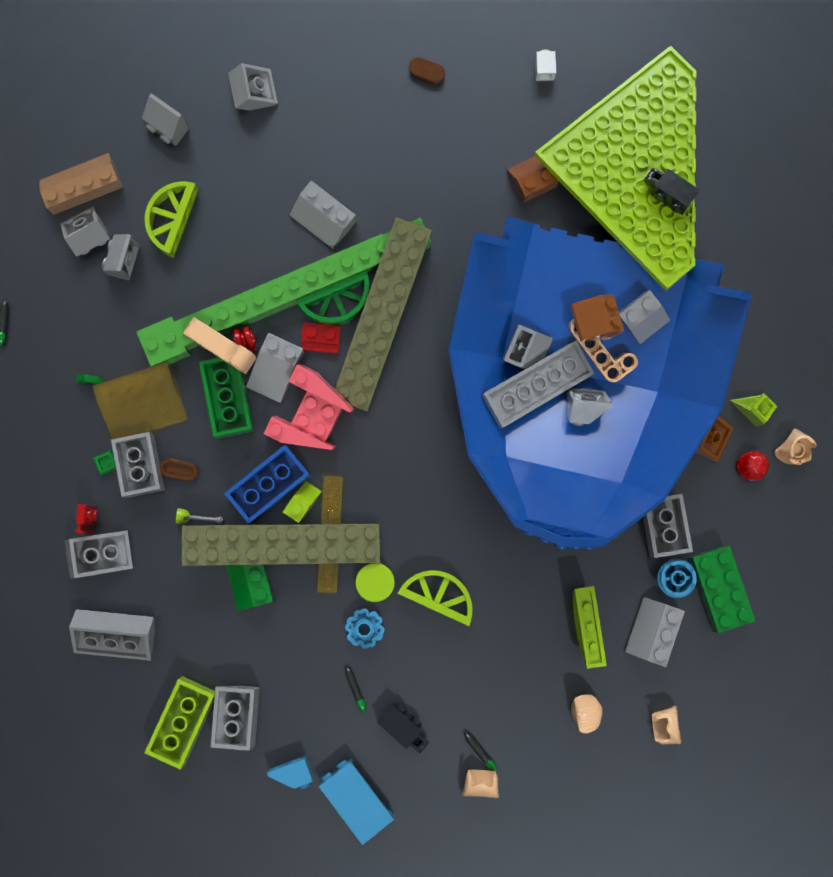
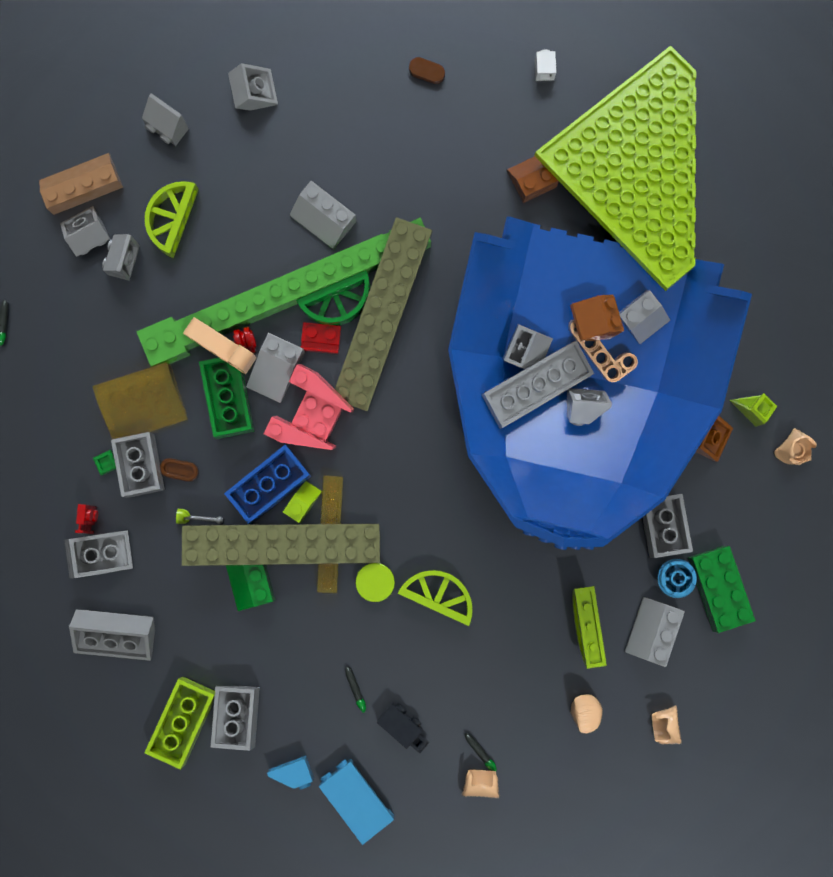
green tile [76,374,102,385] -> none
dark azure plant [345,608,385,649] -> none
black brick [644,168,700,216] -> none
red hair [736,451,769,481] -> none

